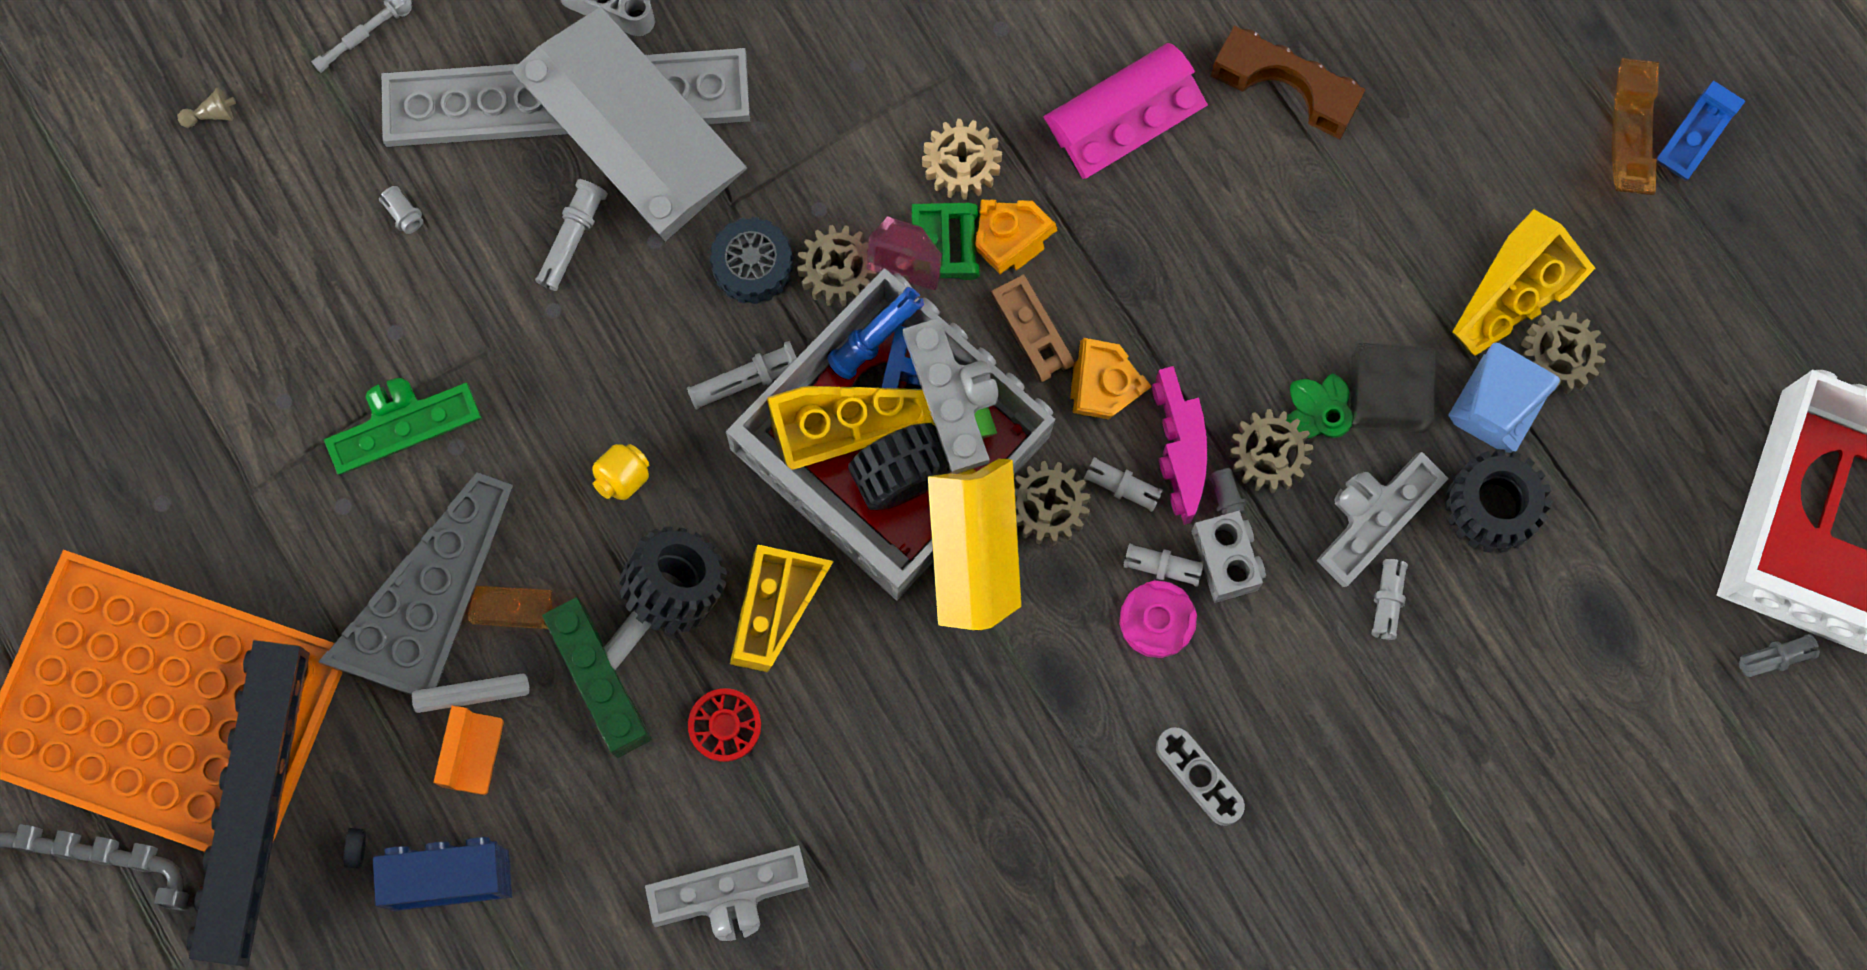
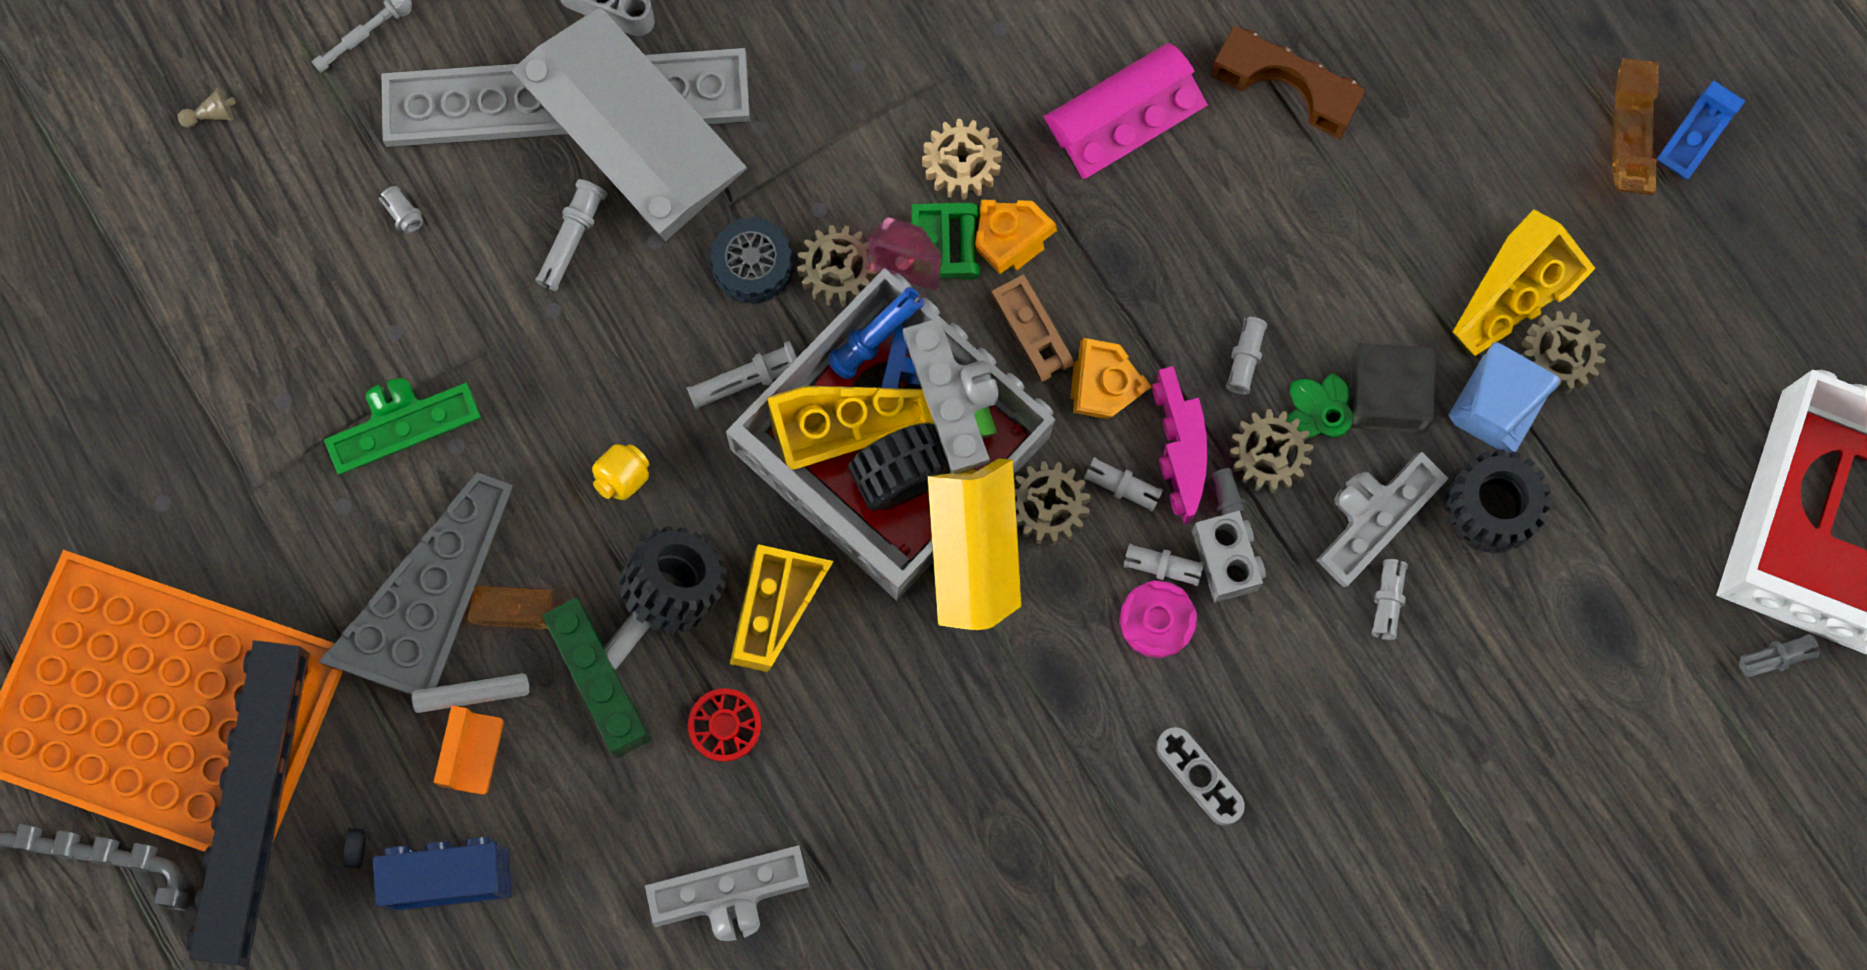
none -> light grey pin [1226,317,1267,395]

